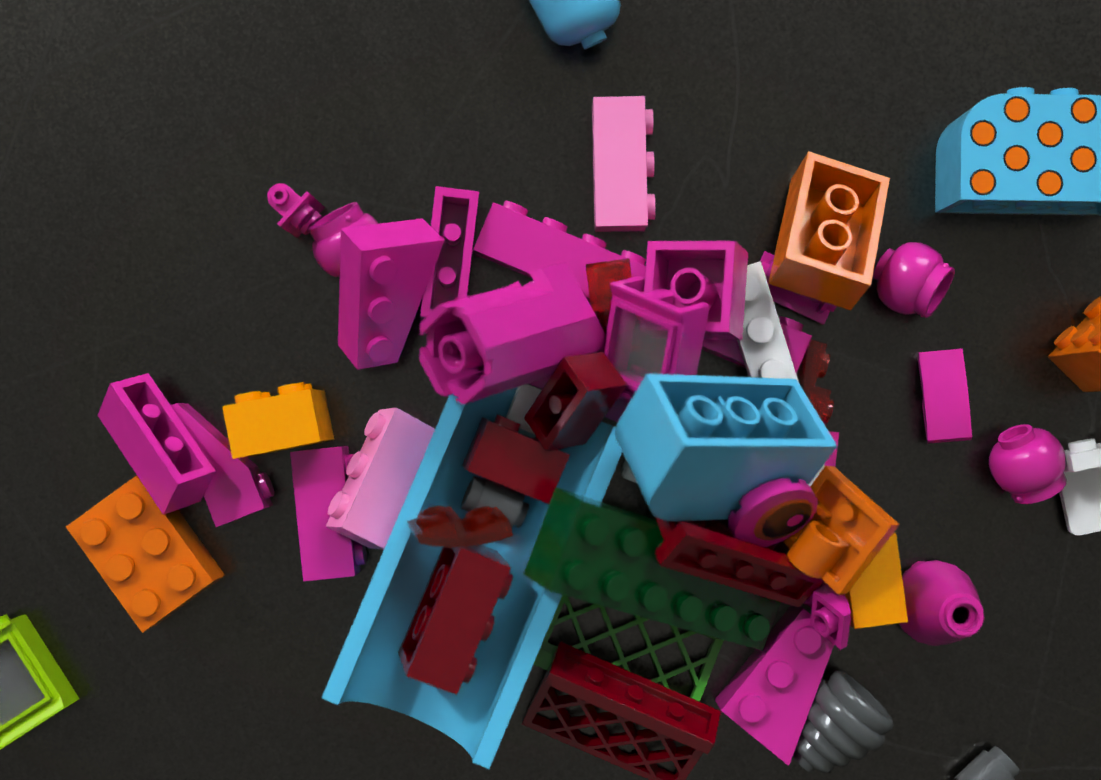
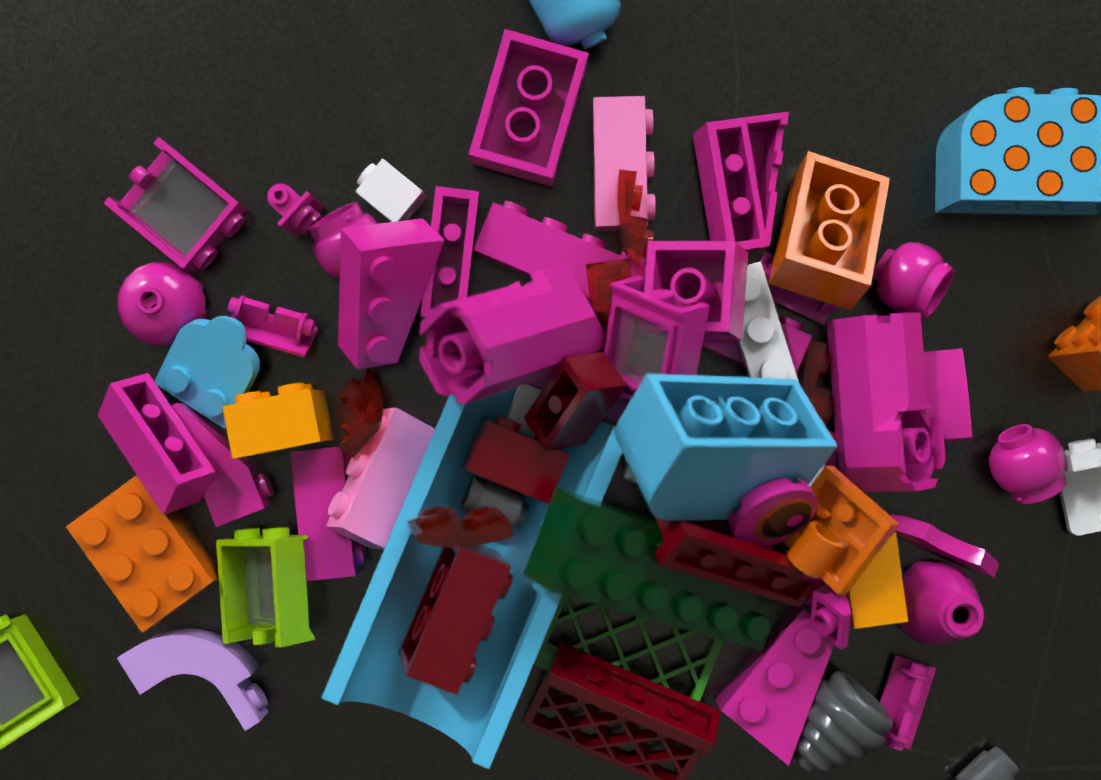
none -> window [104,137,248,273]
none -> dark pink cylinder [117,262,207,346]
none -> lavender arch [117,628,269,731]
none -> medium azure plate [154,316,260,429]
none -> lime window [216,527,315,648]
none -> dark pink hinge [227,295,319,358]
none -> clear red slope [335,368,383,458]
none -> white brick [355,158,426,222]
none -> dark pink brick [469,29,589,187]
none -> clear red slope [615,169,654,267]
none -> dark pink wedge [692,112,789,254]
none -> dark pink brick [826,313,946,492]
none -> dark pink hinge [880,655,936,751]
none -> dark pink tile [891,513,999,578]

